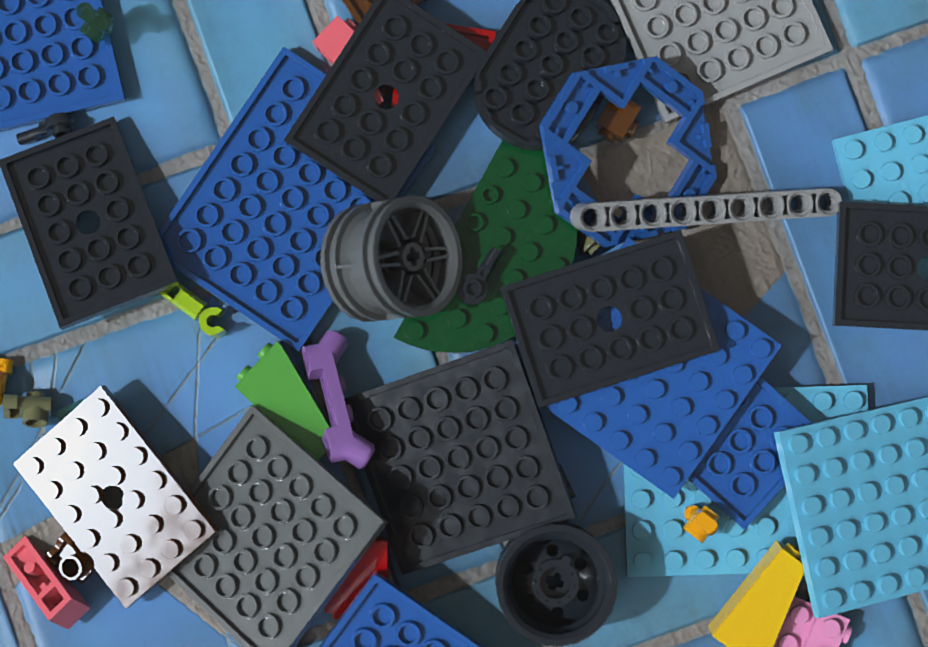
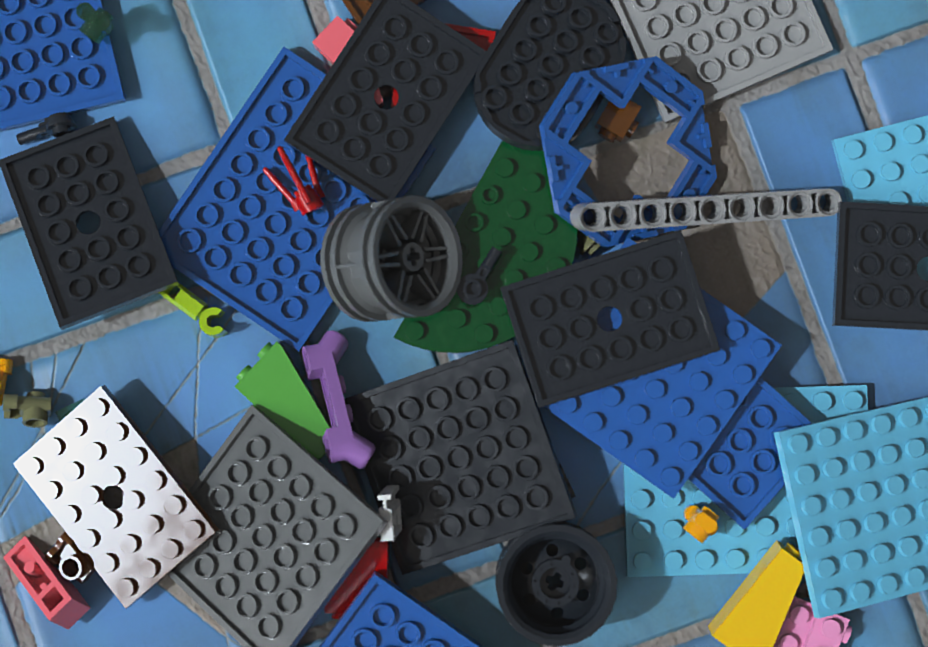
none -> red plant [263,146,325,216]
none -> white plate [378,485,402,541]

